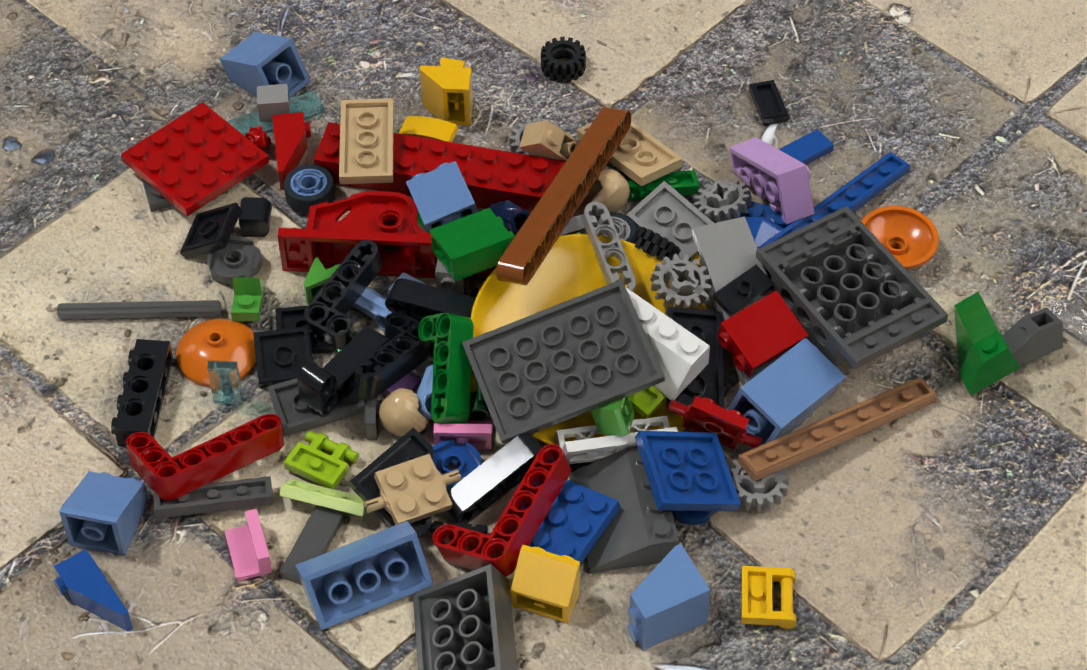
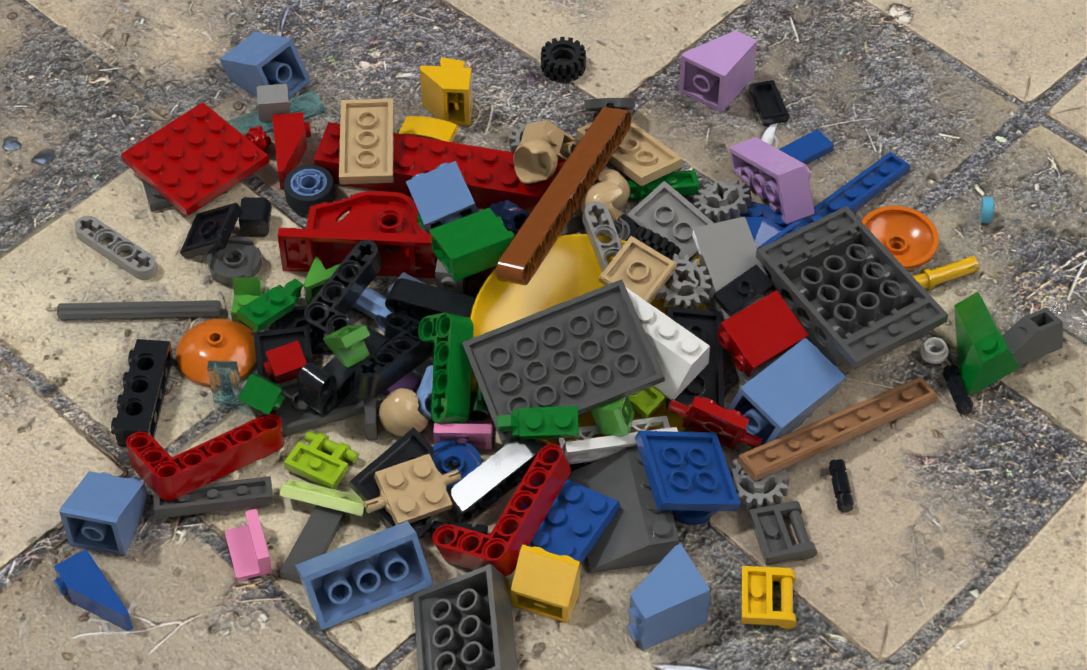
none -> light grey beam [74,216,158,280]
none -> green hinge [236,279,304,333]
none -> green slope [238,373,285,415]
none -> red brick [263,340,307,384]
none -> bright green slope [323,325,370,367]
none -> green hinge [497,406,579,440]
none -> tan hair [513,139,558,184]
none -> tan hair [580,182,624,226]
none -> dark grey tile [584,98,636,111]
none -> tan tile [599,236,677,304]
none -> lavender slope [679,30,757,112]
none -> dark grey plate [749,501,817,565]
none -> black axle [829,459,854,512]
none -> yellow pin [913,256,979,290]
none -> white plate [920,337,949,364]
none -> black axle [942,364,974,415]
none -> medium azure tile [980,196,994,223]

